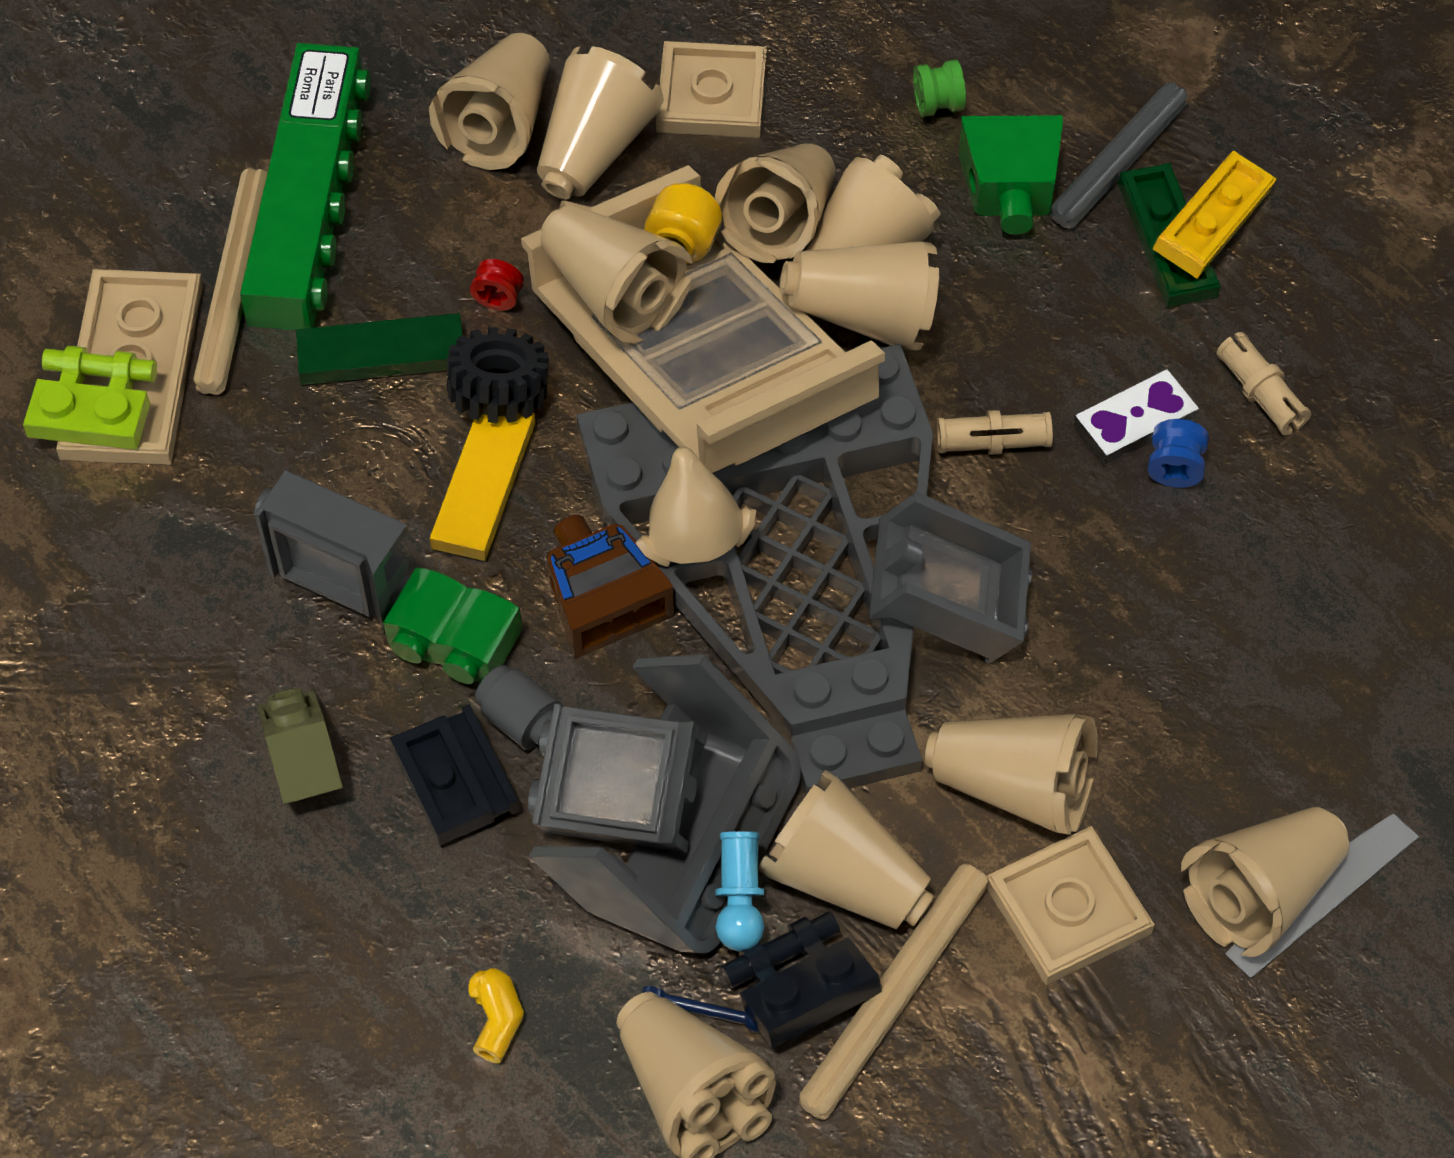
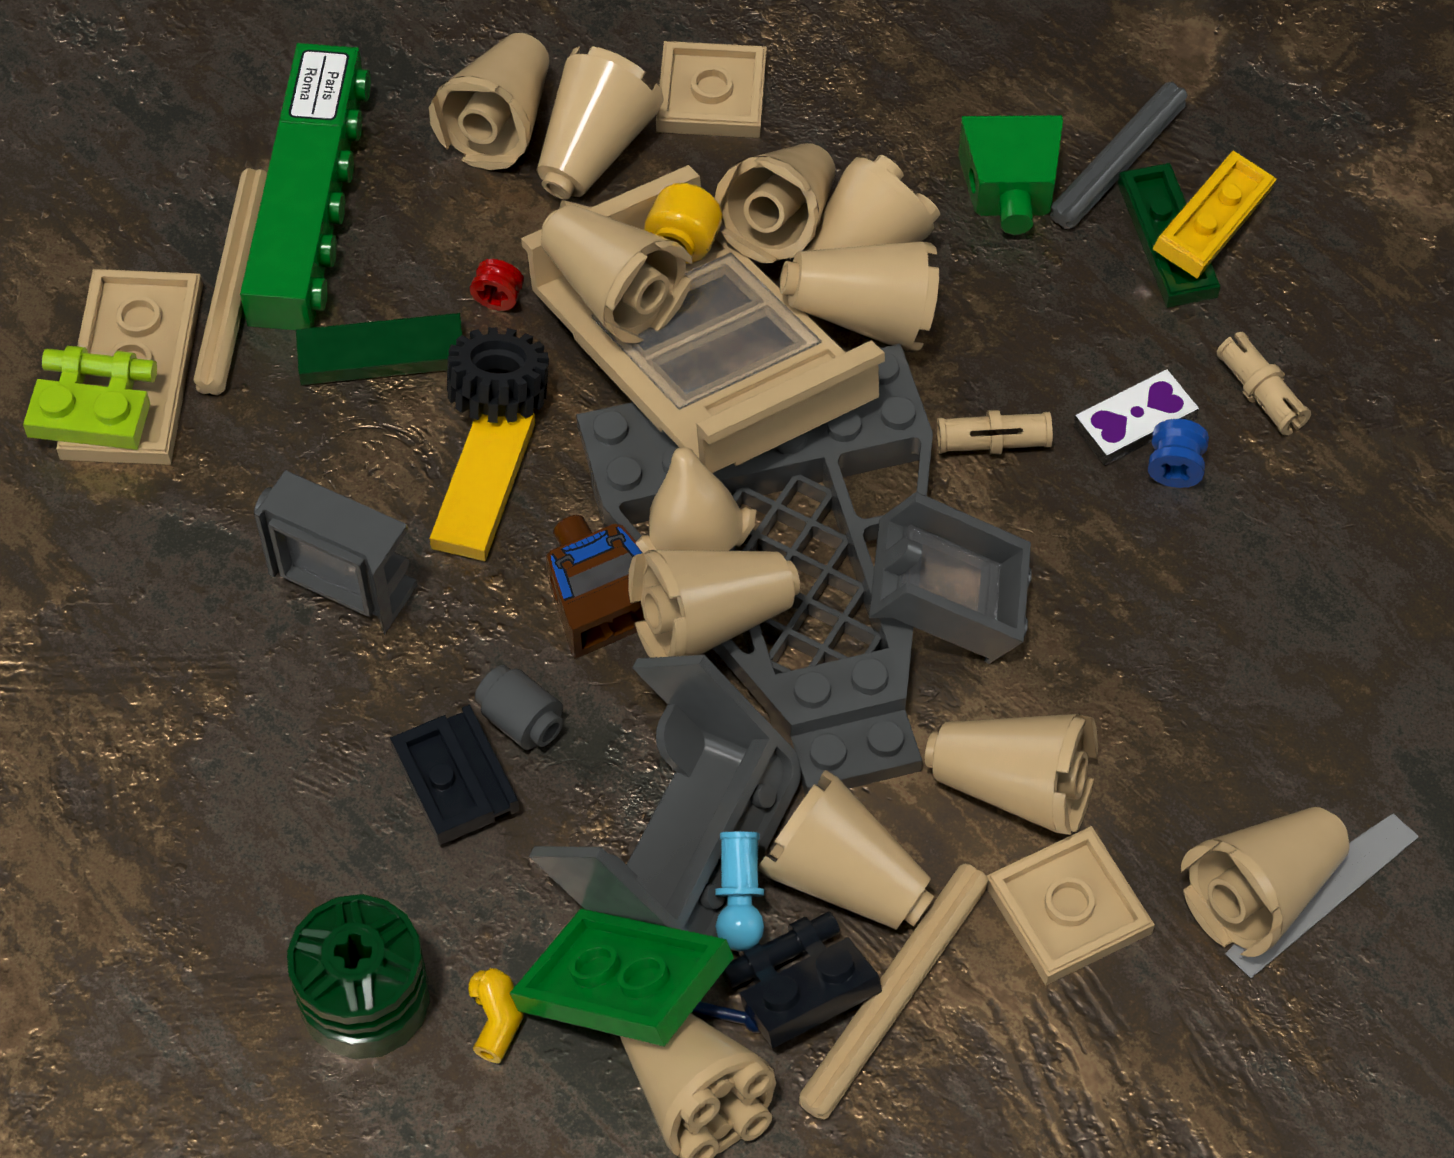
olive slope [257,688,343,804] -> none
green brick [383,568,523,684] -> none
window [528,704,708,853] -> none
bright green wheel [913,59,966,117] -> none
none -> dark green wheel [287,894,430,1060]
none -> green plate [510,908,734,1047]
none -> tan cone [628,550,800,658]

